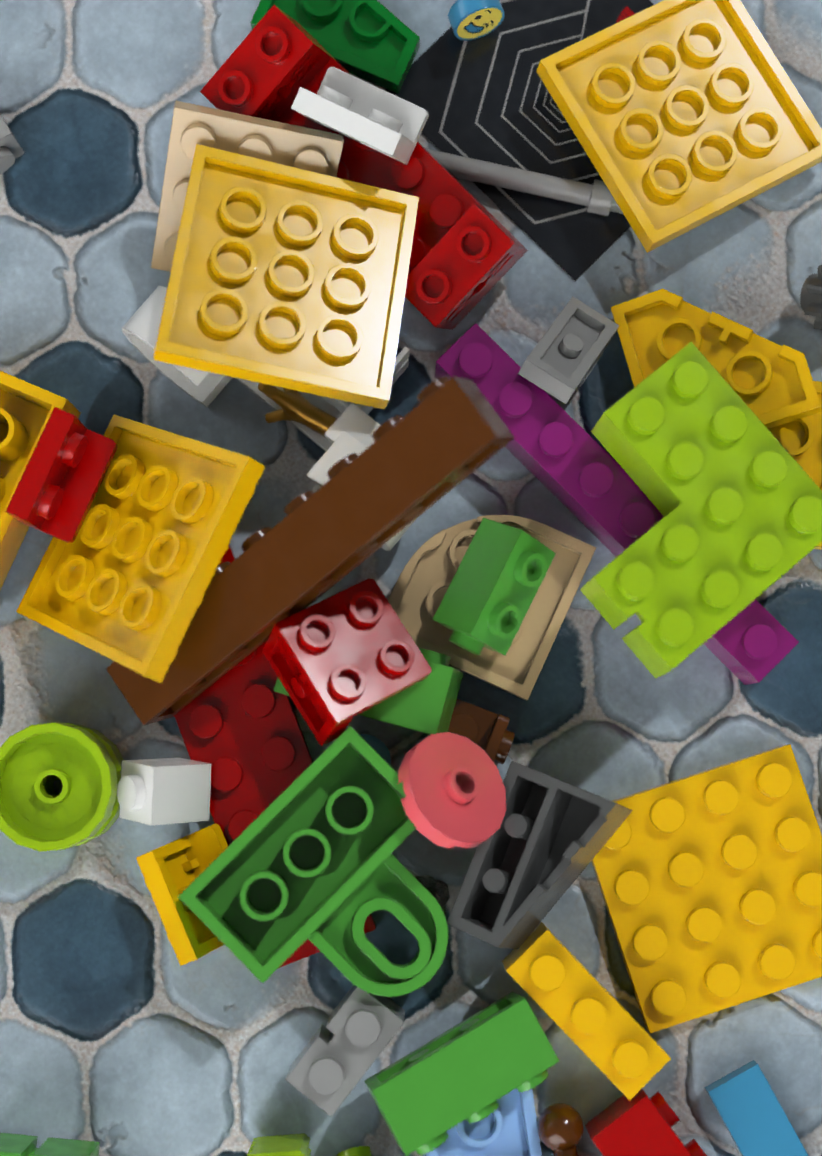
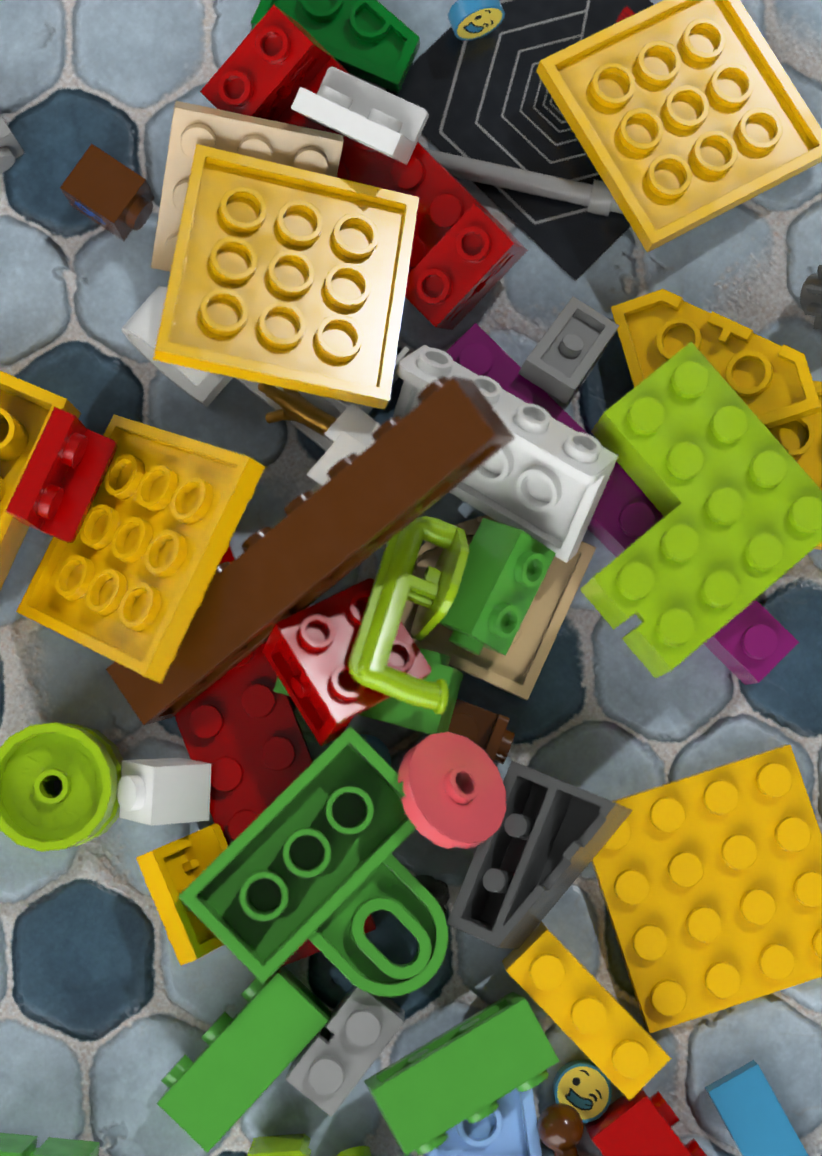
none -> reddish brown brick [60,144,155,241]
none -> bright green brick [157,966,332,1153]
none -> lime piece [348,516,469,715]
none -> white bracket [393,344,618,563]
none -> tile [553,1060,612,1122]

